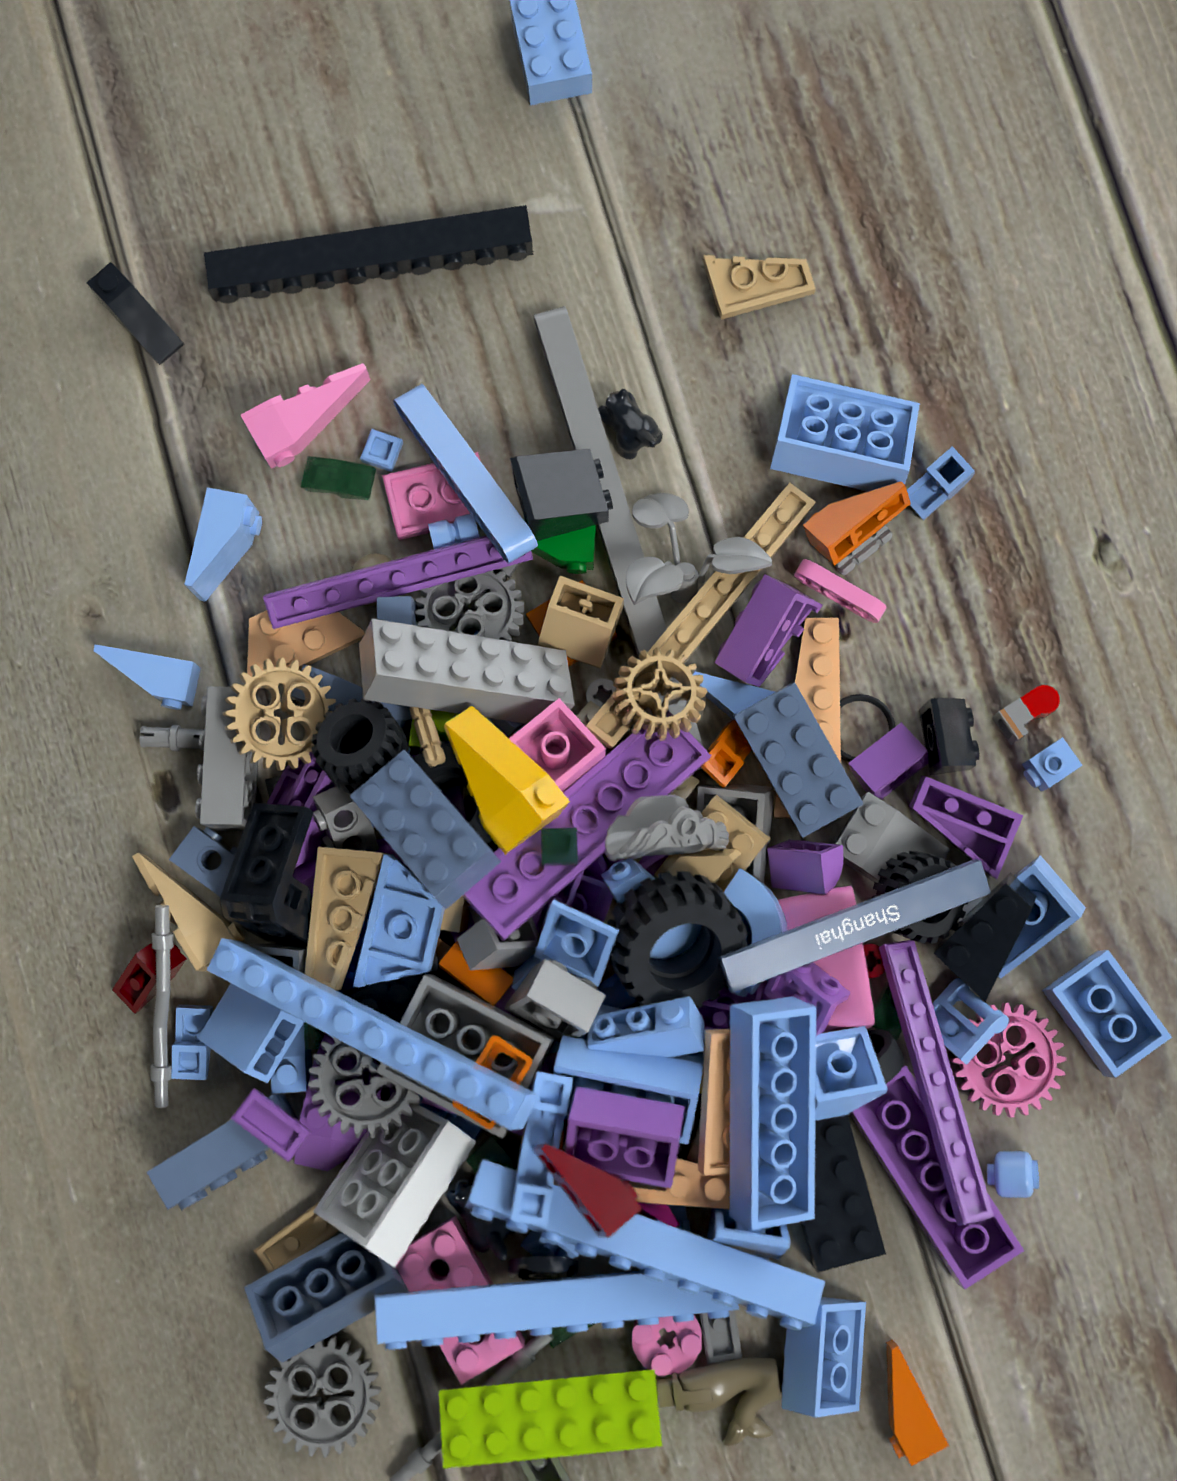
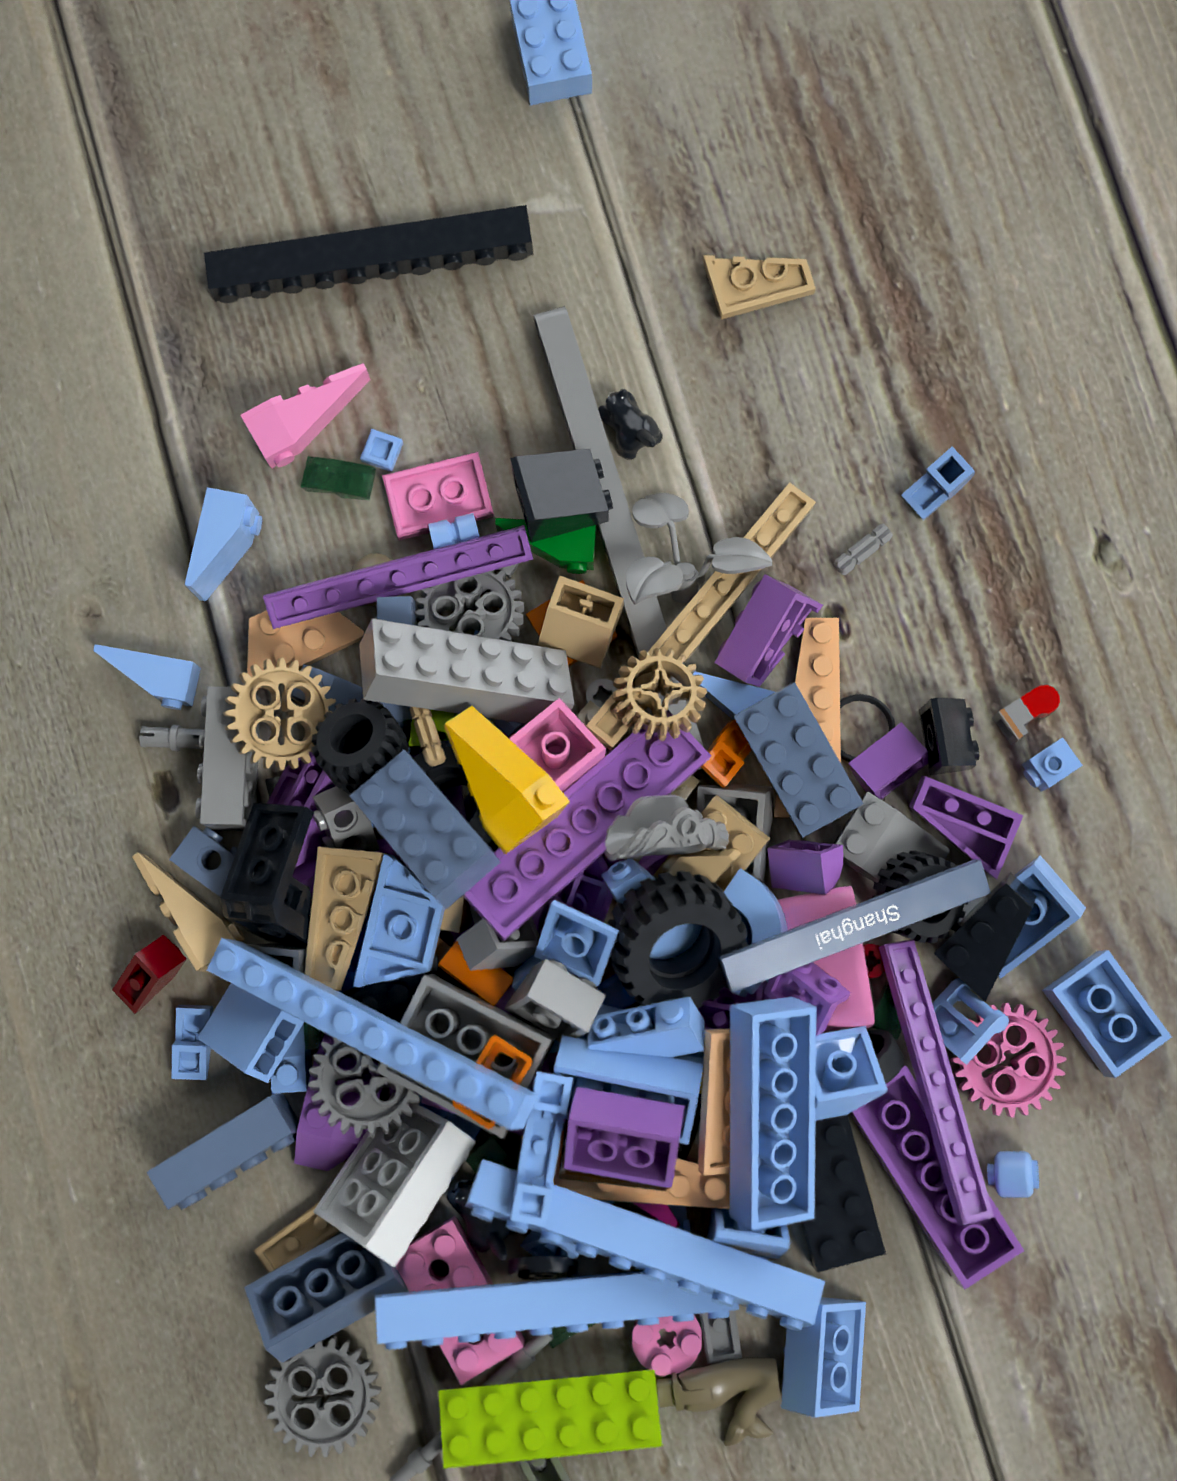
black slope [86,262,184,365] -> none
light grey bar [150,905,173,1108] -> none
medium lavender tile [231,1088,312,1162] -> none
light blue beam [393,384,538,564] -> none
dark red slope [532,1144,642,1238] -> none
clear green tile [540,828,578,866] -> none
light blue slope [770,374,920,492] -> none
bright pink beam [794,559,887,623] -> none
orange slope [803,481,911,566] -> none
orange slope [886,1339,949,1466] -> none

